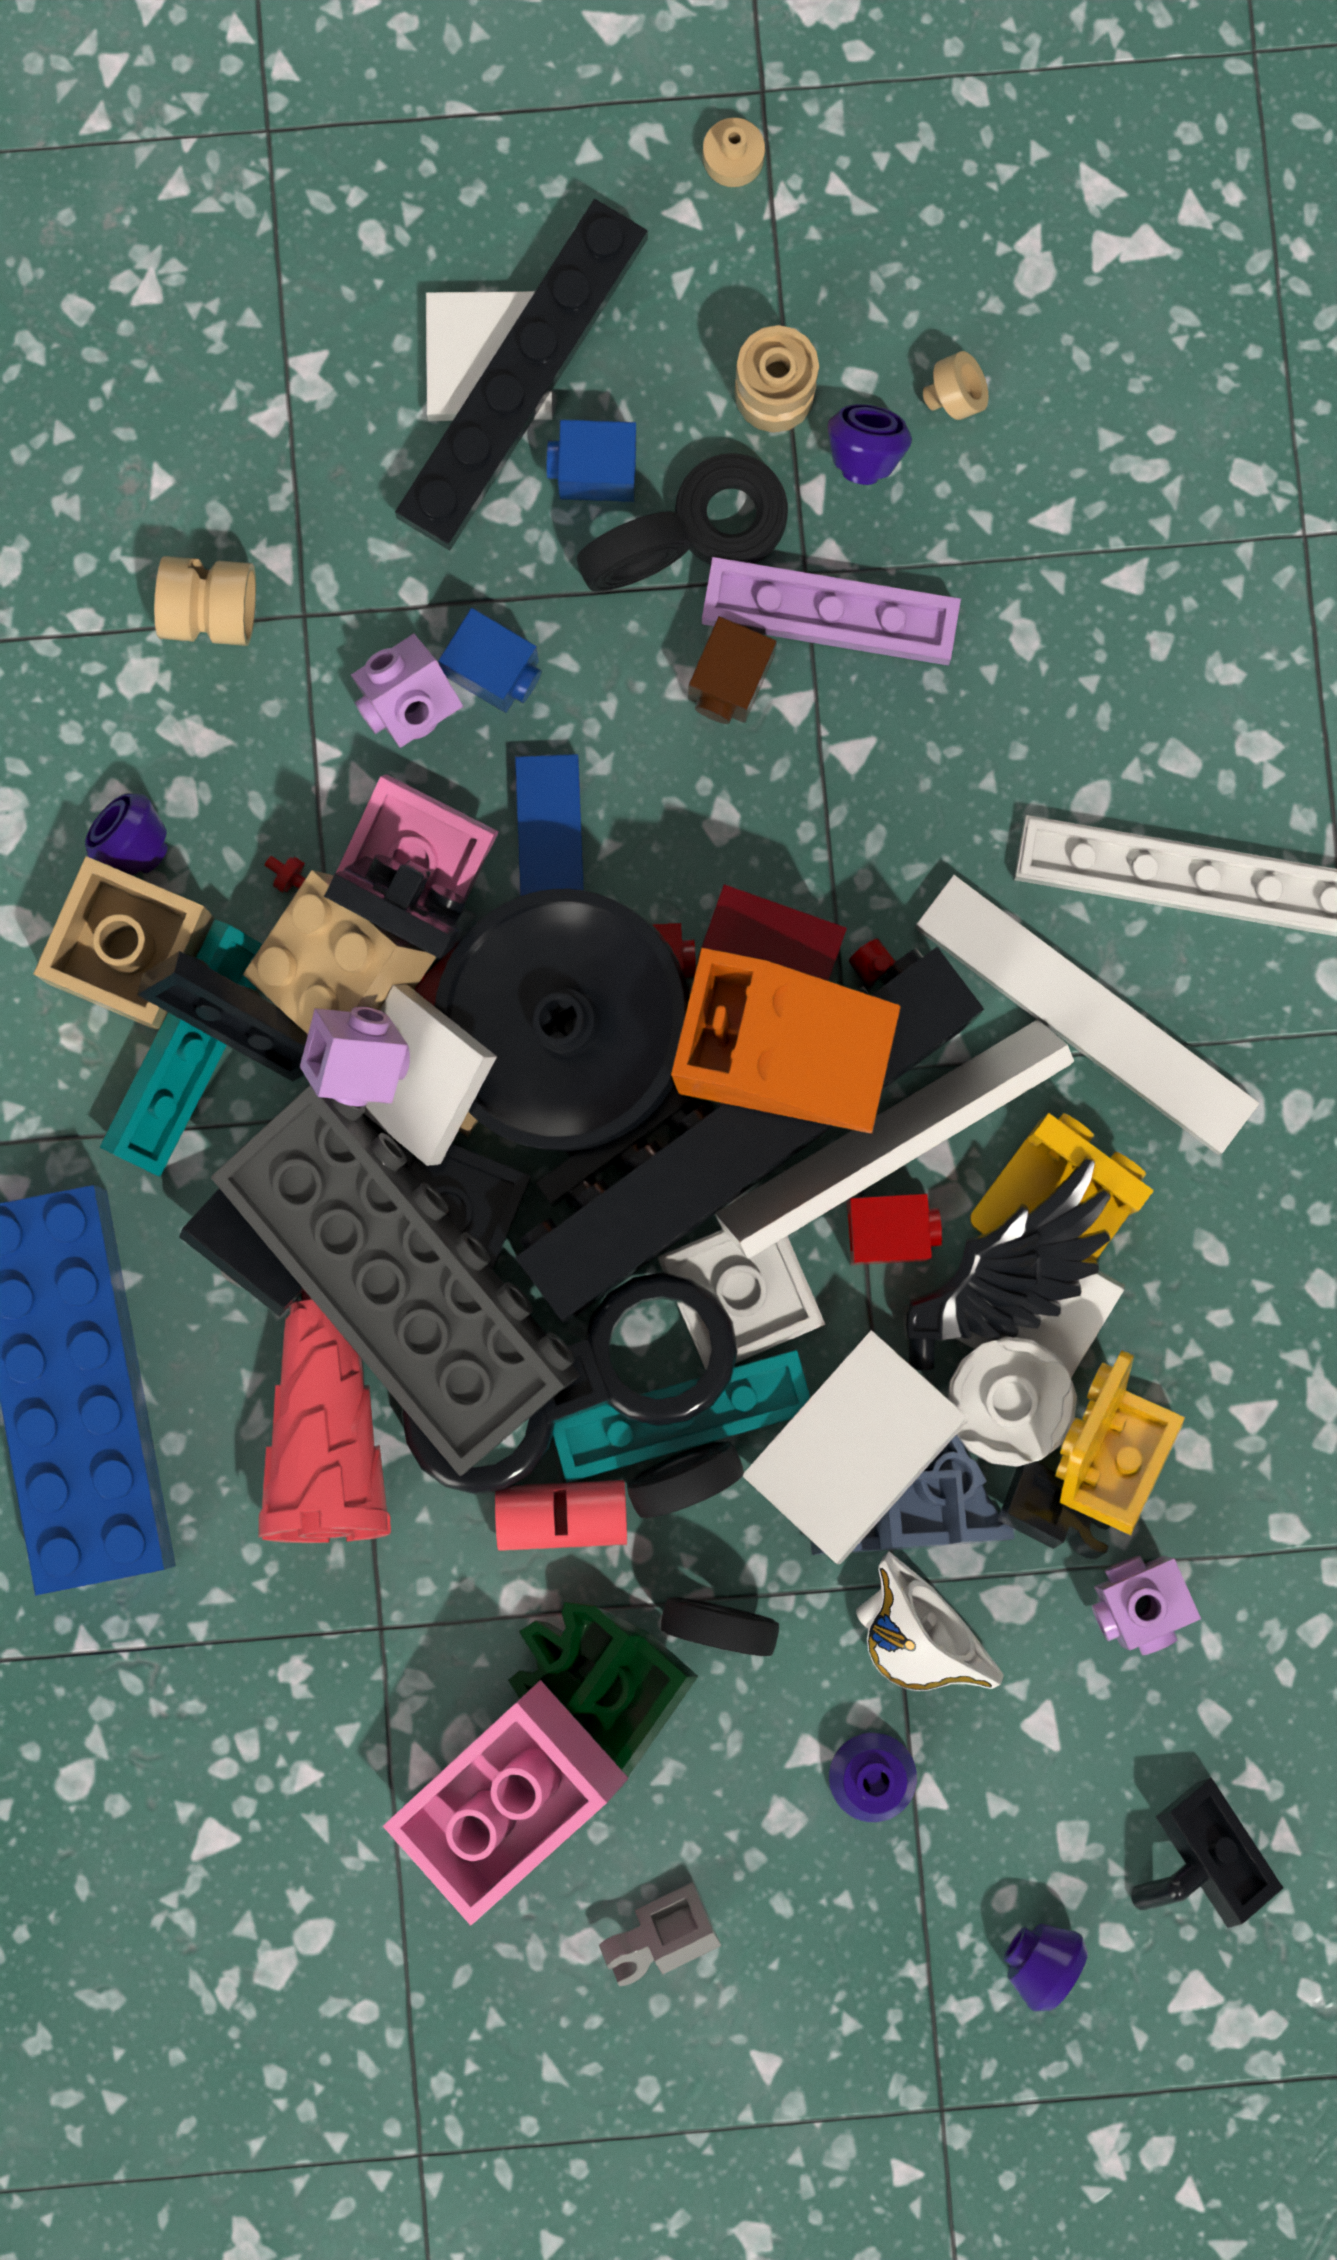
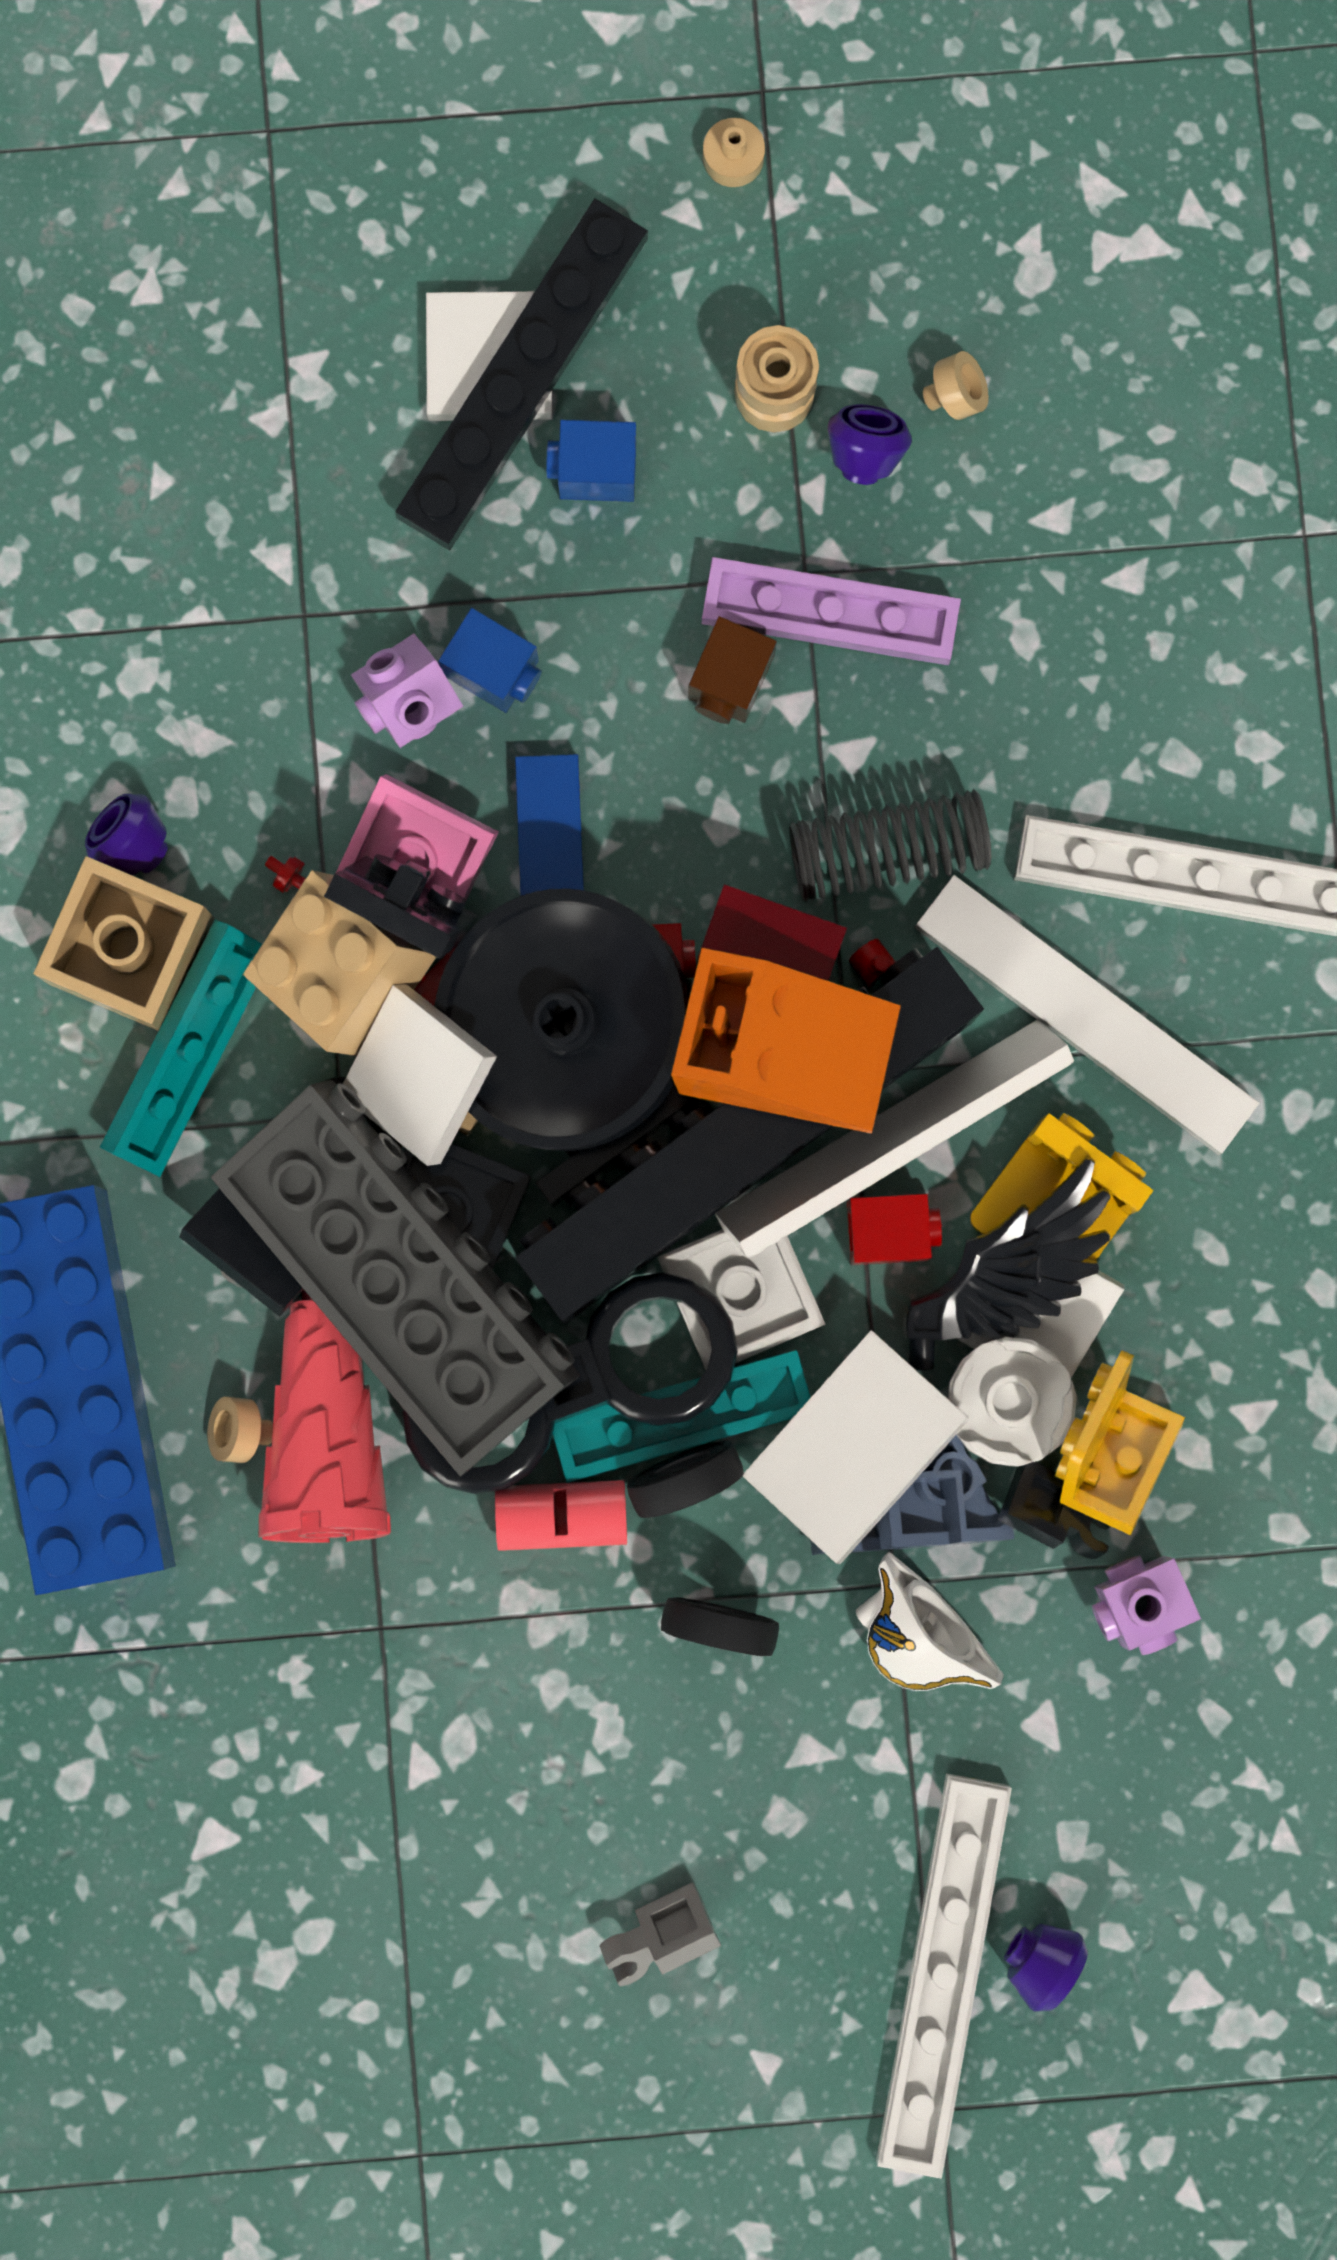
black plate [137,951,308,1082] -> none
tan wheel [154,556,256,646] -> none
lavender brick [300,1006,410,1106] -> none
bright pink brick [383,1680,629,1925] -> none
dark green plate [508,1602,698,1777] -> none
black tyre [577,511,691,592] -> none
black tyre [675,453,788,565] -> none
dark purple cone [829,1732,917,1822] -> none
black plate [1131,1778,1283,1928] -> none
none -> tan tile [207,1397,273,1463]
none -> dark grey piece [789,789,992,903]
none -> white tile [876,1773,1012,2179]

